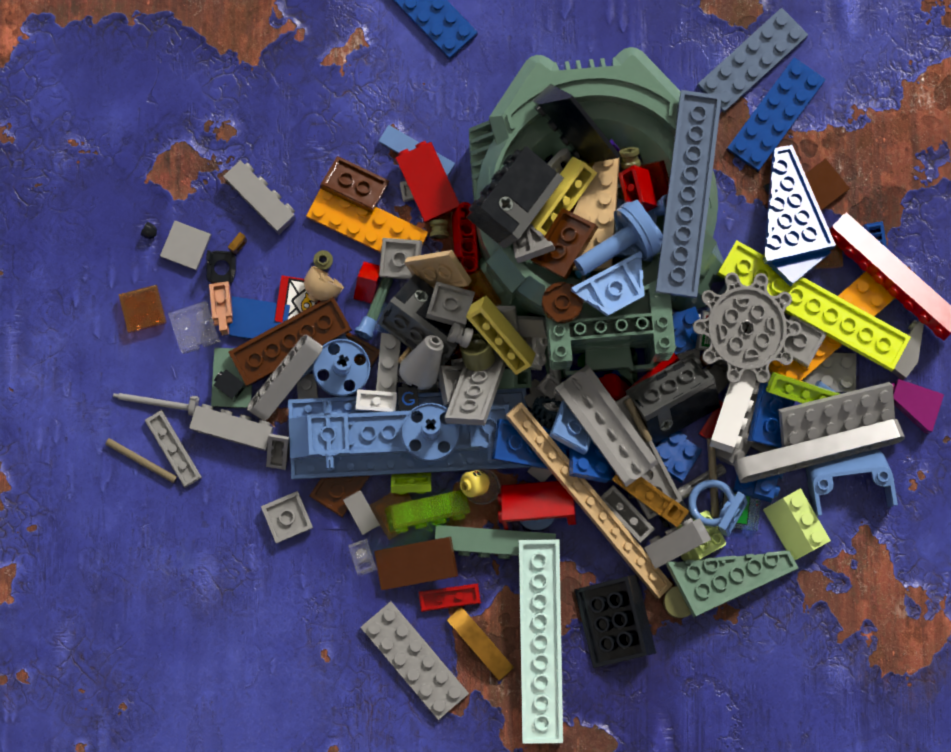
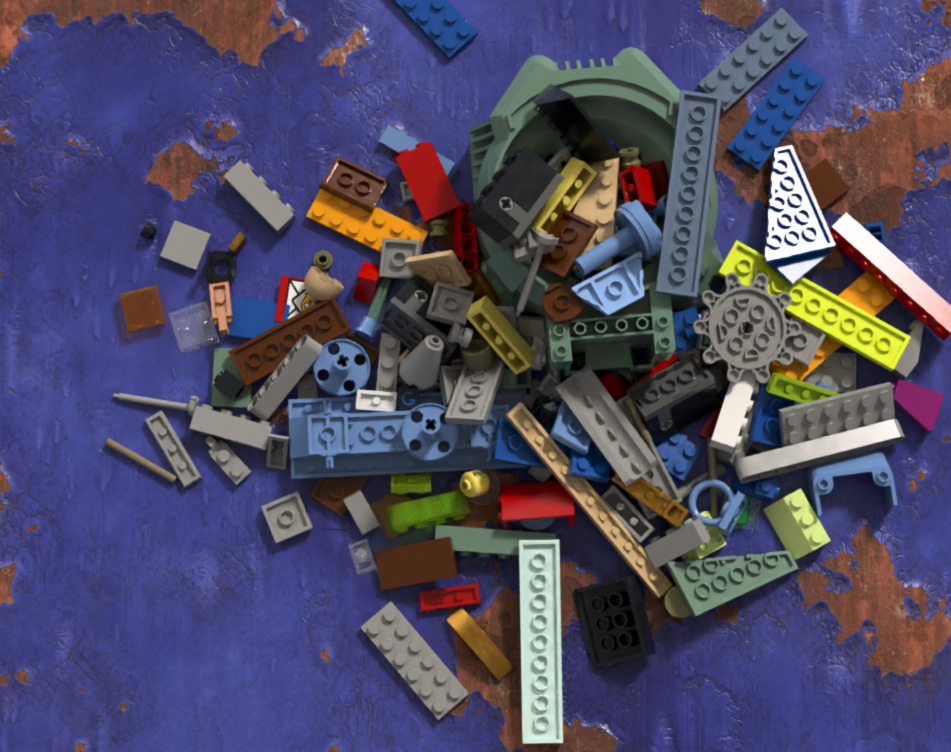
none -> light grey hinge [205,435,252,485]
none -> light grey piece [516,231,559,316]

